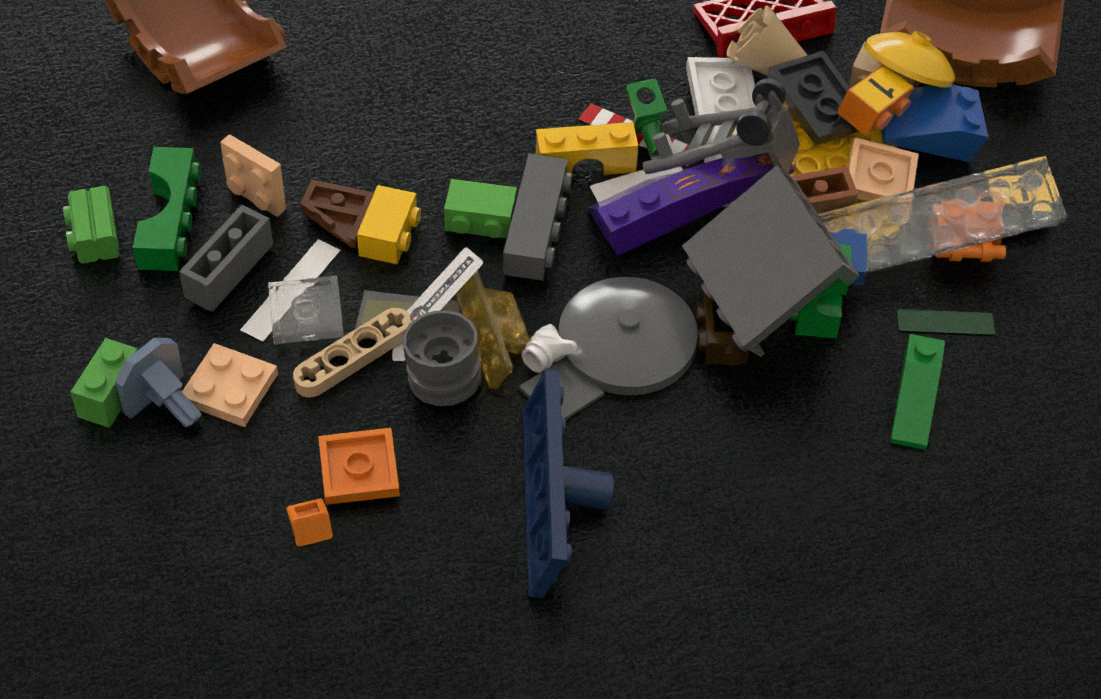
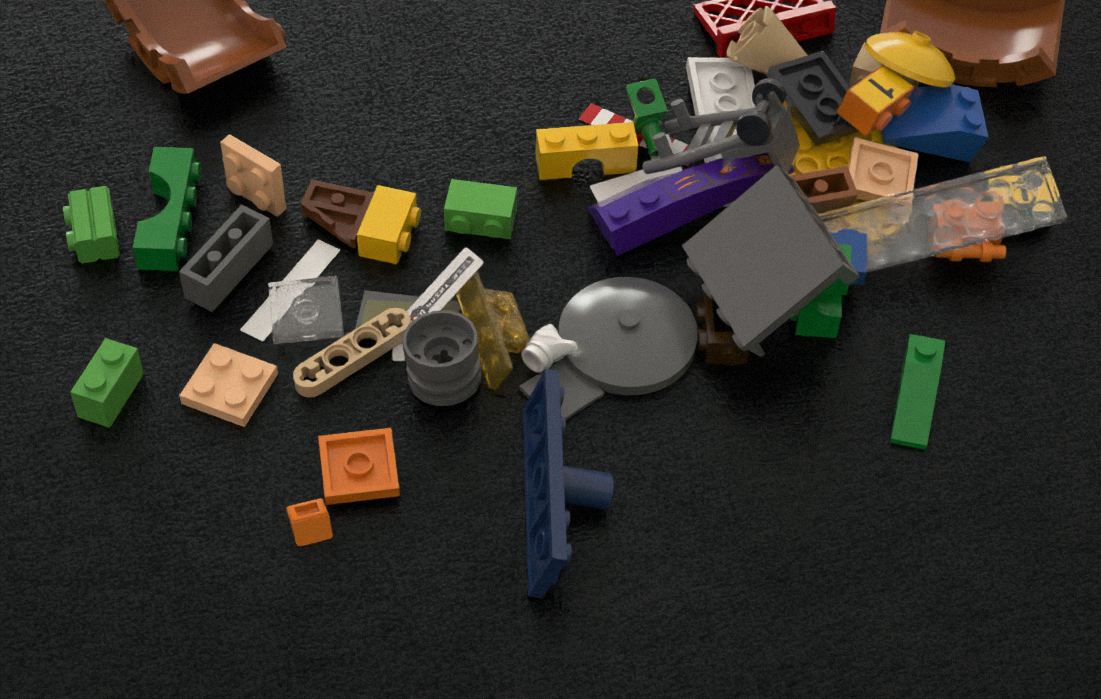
sand blue piece [115,338,201,428] -> none
dark grey brick [503,153,573,281] -> none
dark green sticker [897,309,995,335] -> none

